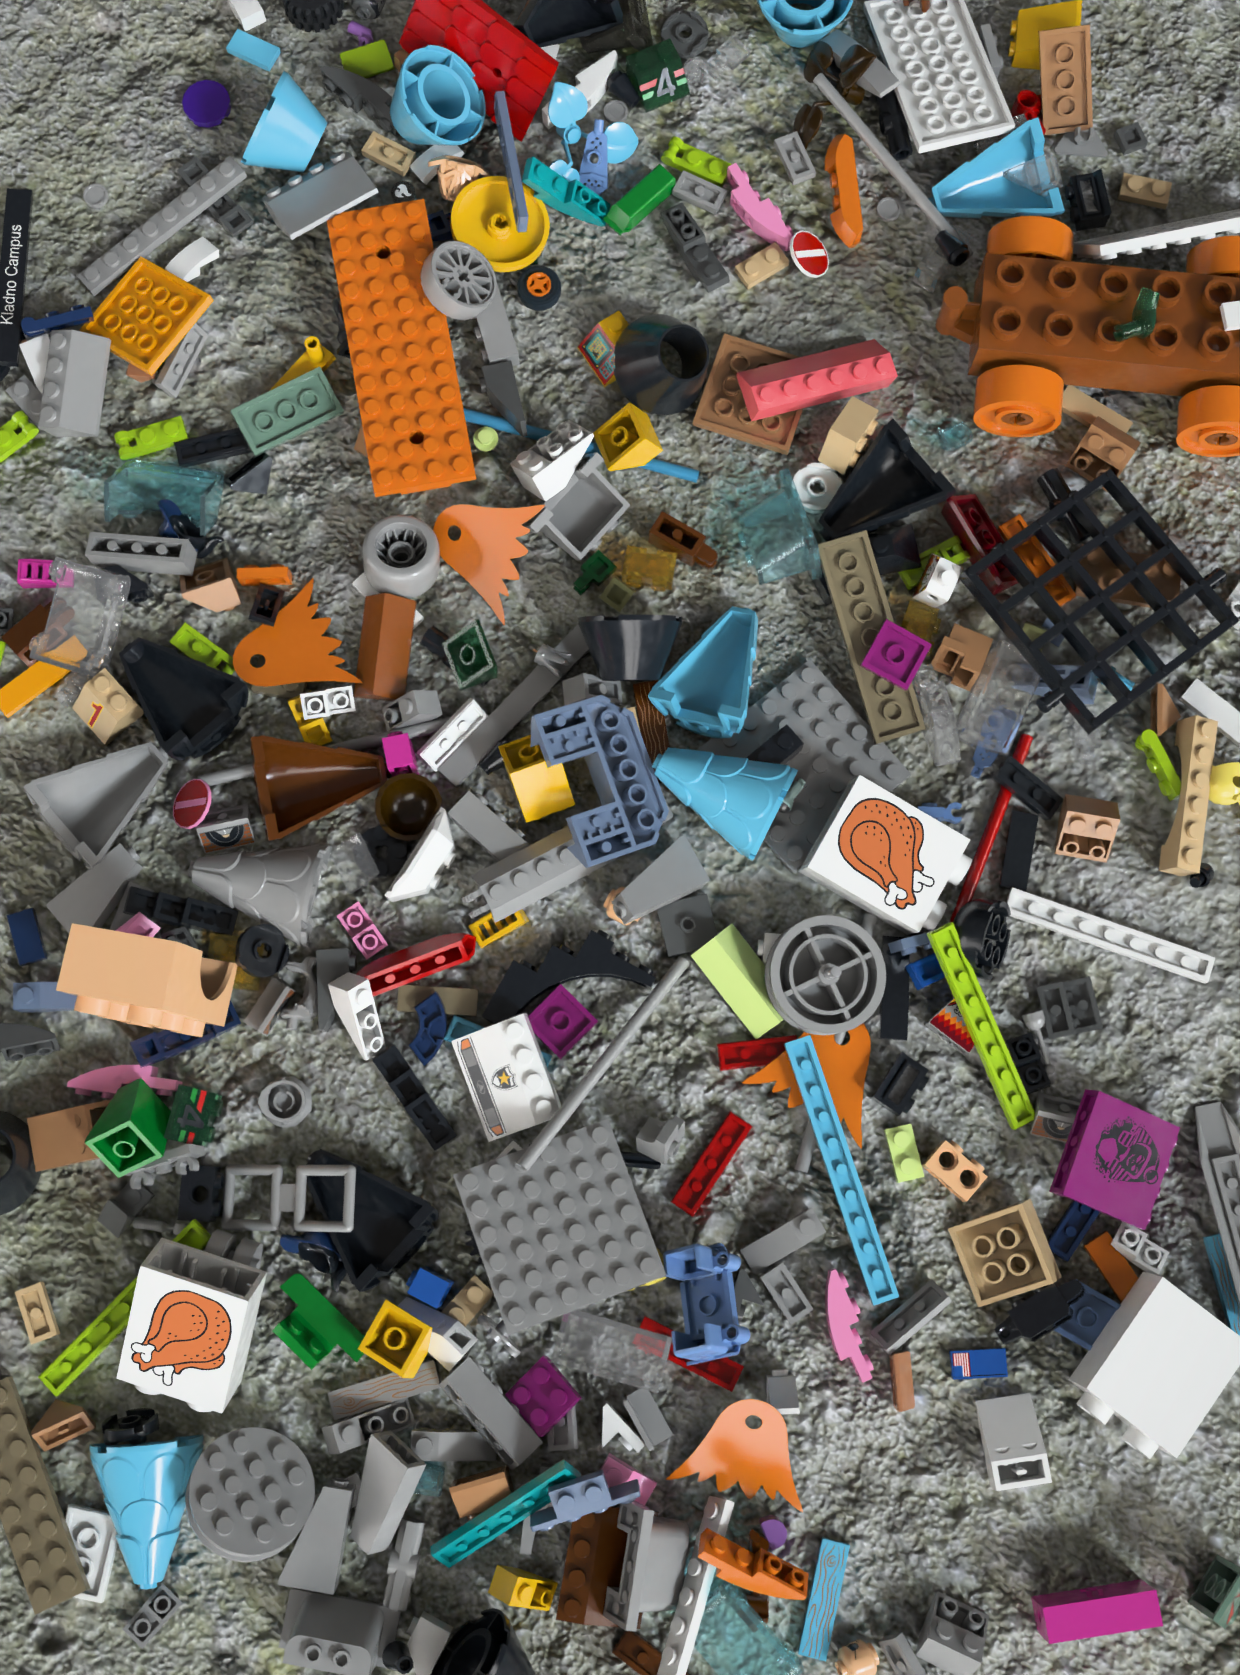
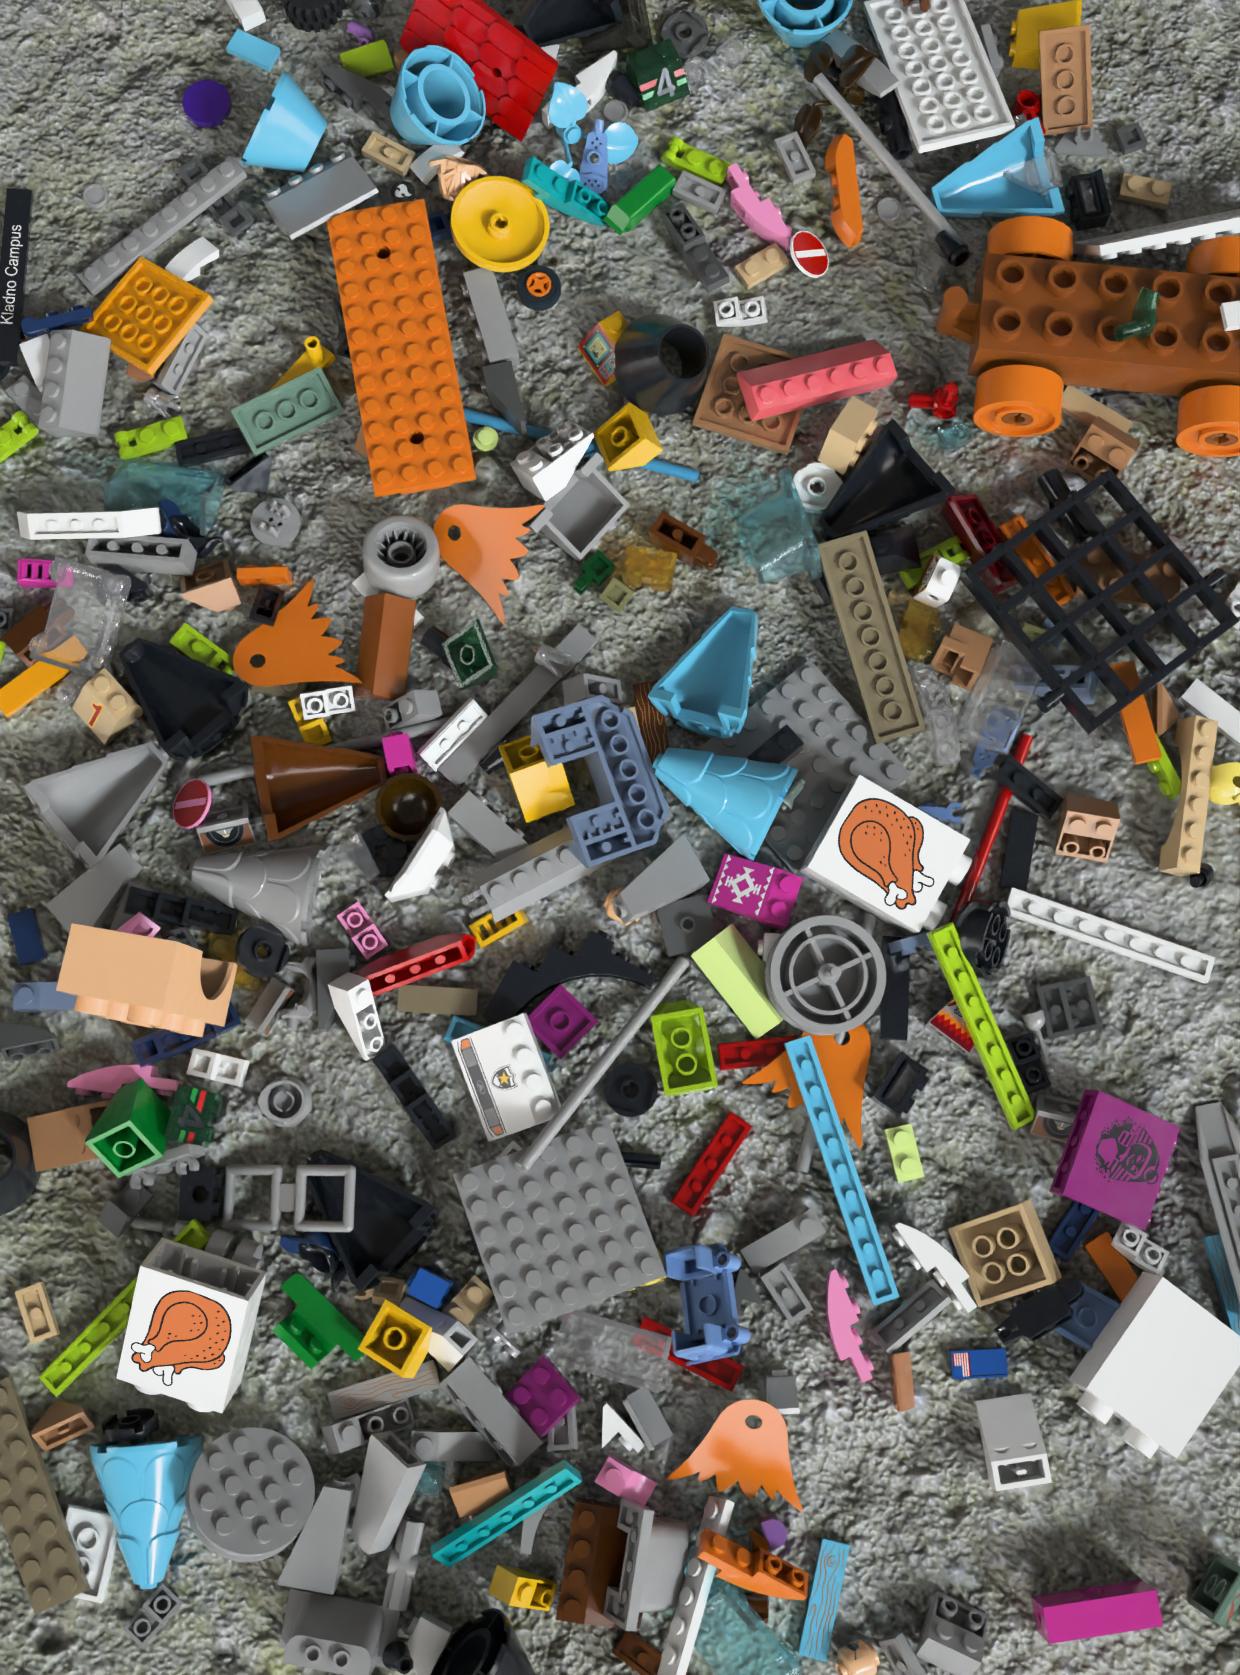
dark blue tile [409,991,447,1066] -> none
light grey piece [420,241,497,320] -> none
sand blue tile [494,91,529,233] -> none
sand blue bracket [530,1470,641,1532] -> none
black cone [578,615,682,681] -> none
light grey brick [636,1116,685,1165] -> none
magenta plate [860,619,932,691] -> none
blue tile [905,953,945,990] -> none
light nougat brick [922,1140,988,1202] -> none
none -> white slope [17,507,162,540]
none -> flat silver piece [143,387,180,419]
none -> white slope [186,1048,250,1087]
none -> light grey plate [250,498,301,548]
none -> tan plate [355,1276,406,1306]
none -> black plate [604,1063,658,1117]
none -> lime slope [650,999,718,1097]
none -> dark pink slope [707,854,803,930]
none -> white slope [713,296,768,327]
none -> white slope [891,1223,977,1313]
none -> red axle [908,381,959,419]
none -> orange tile [1109,660,1162,765]

